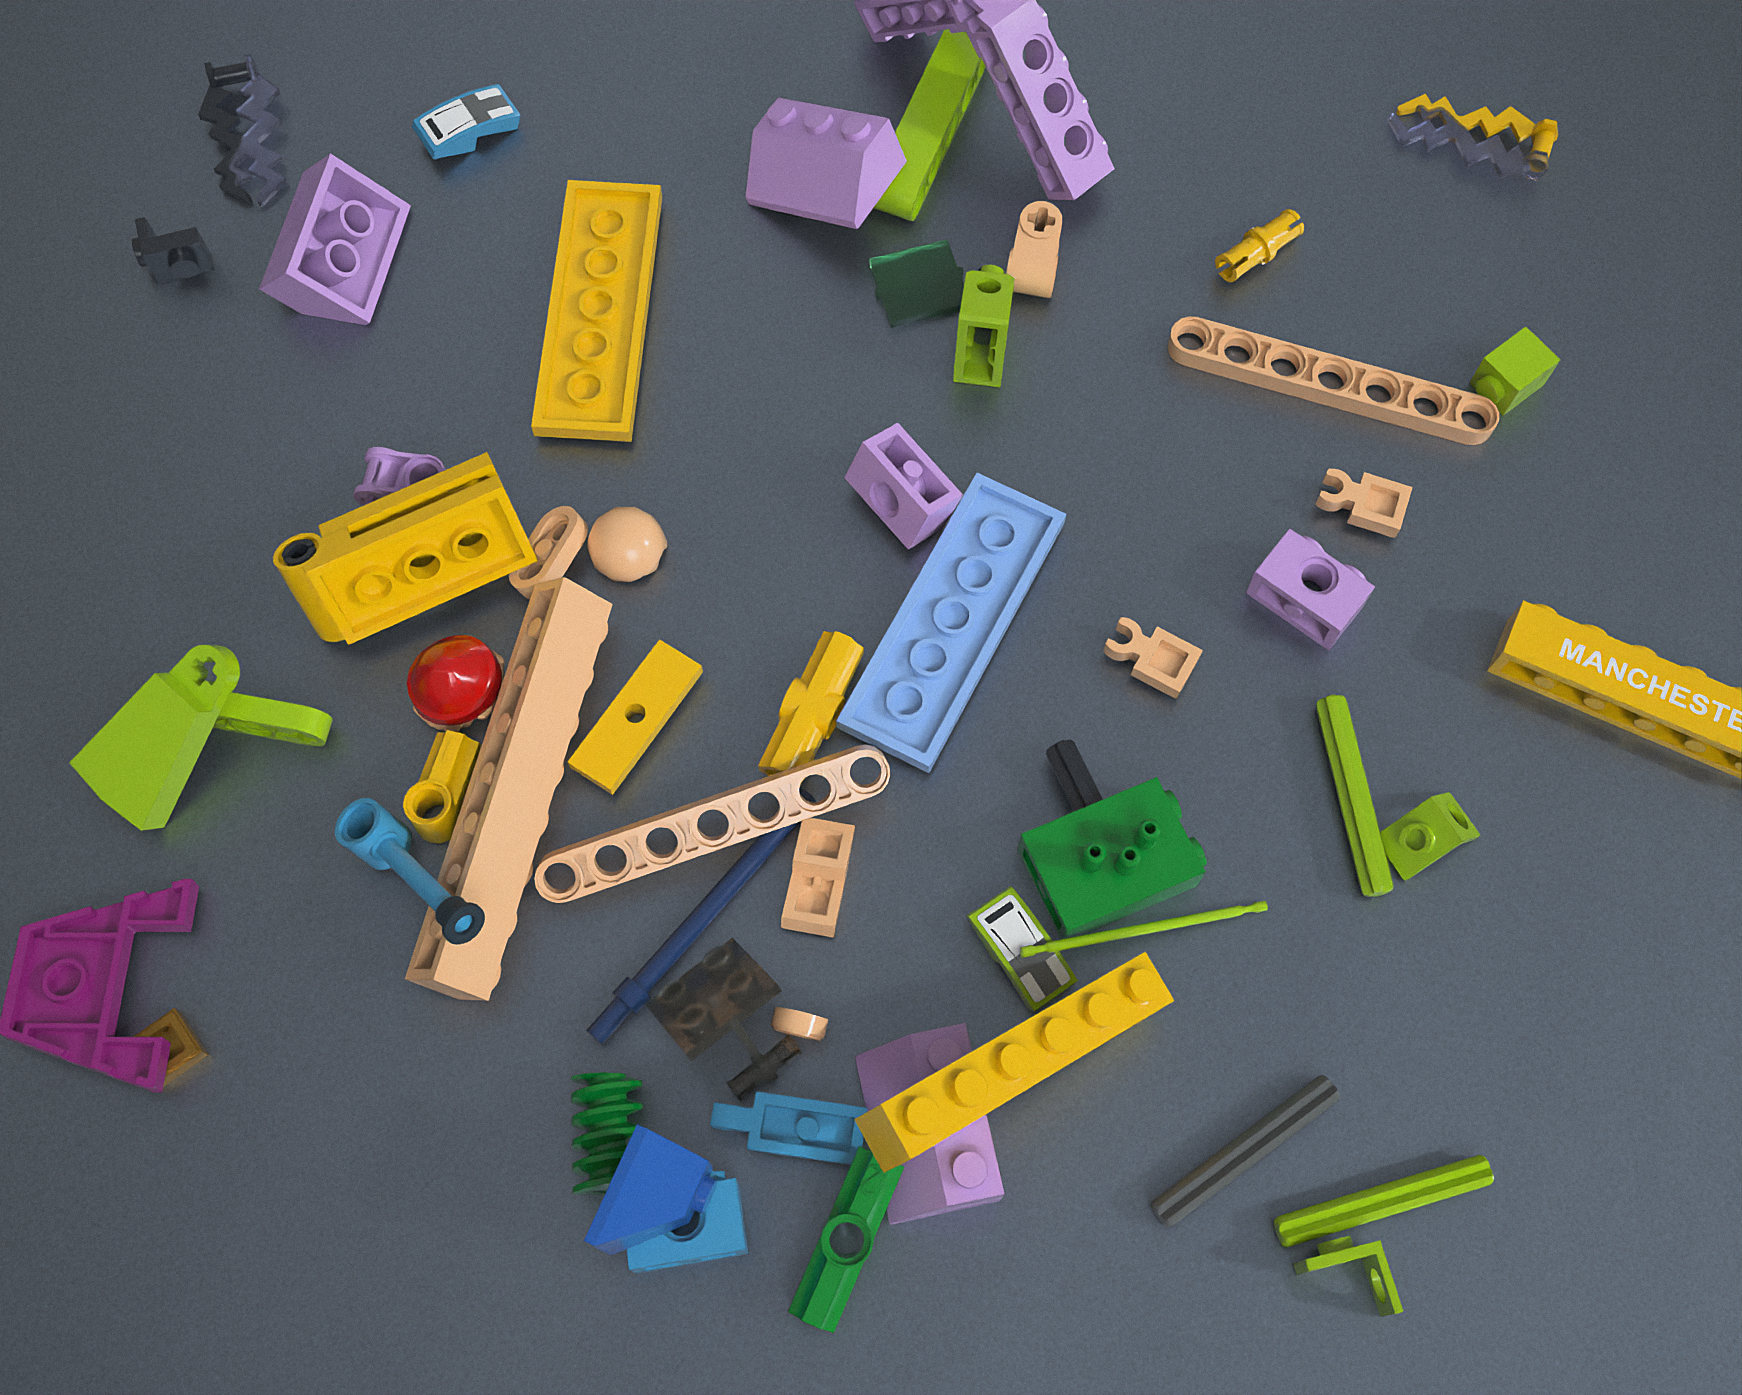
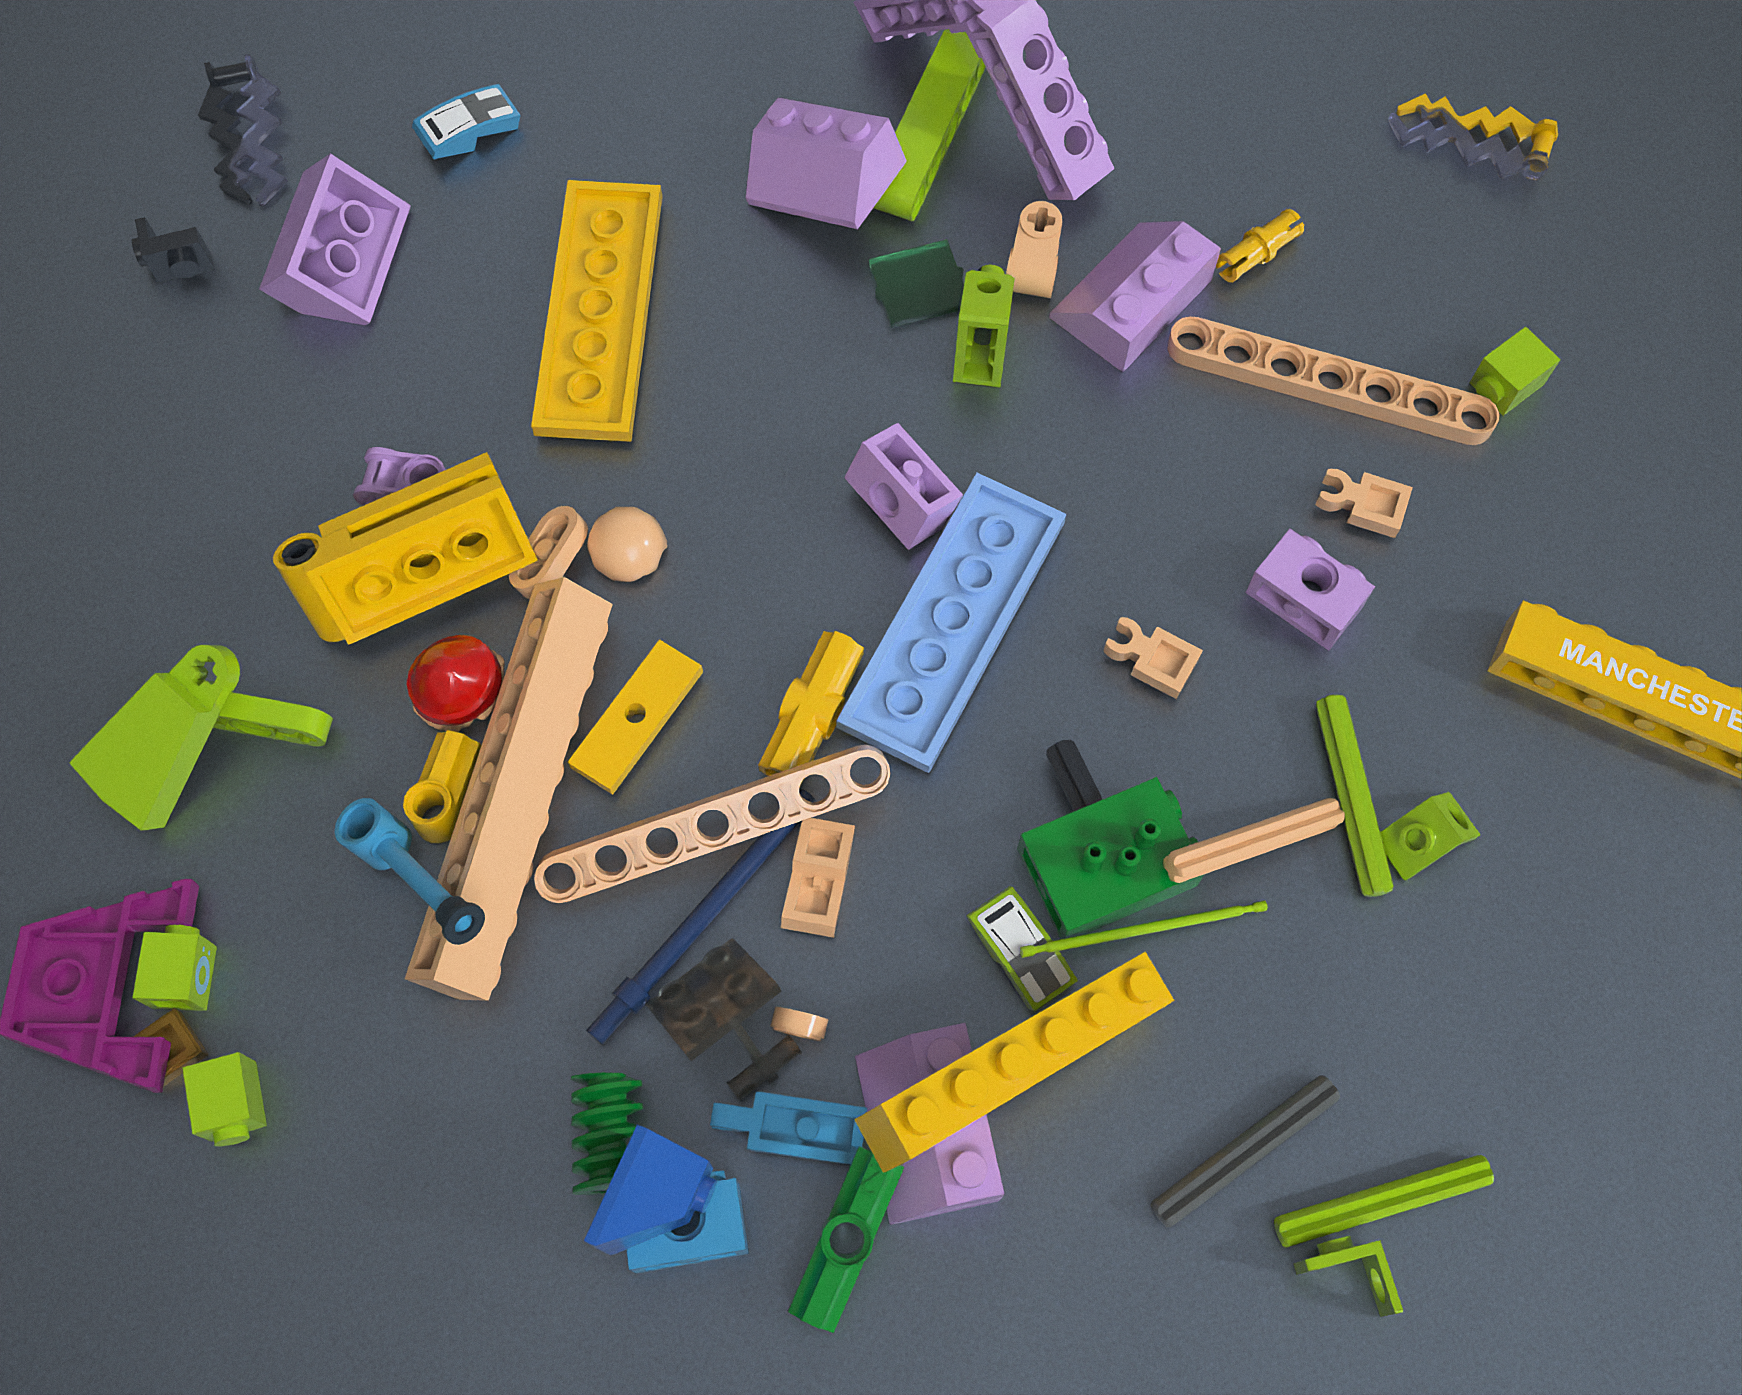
none -> lime brick [132,925,217,1011]
none -> lime brick [182,1052,267,1146]
none -> lavender slope [1049,221,1221,372]
none -> light nougat axle [1163,798,1345,883]

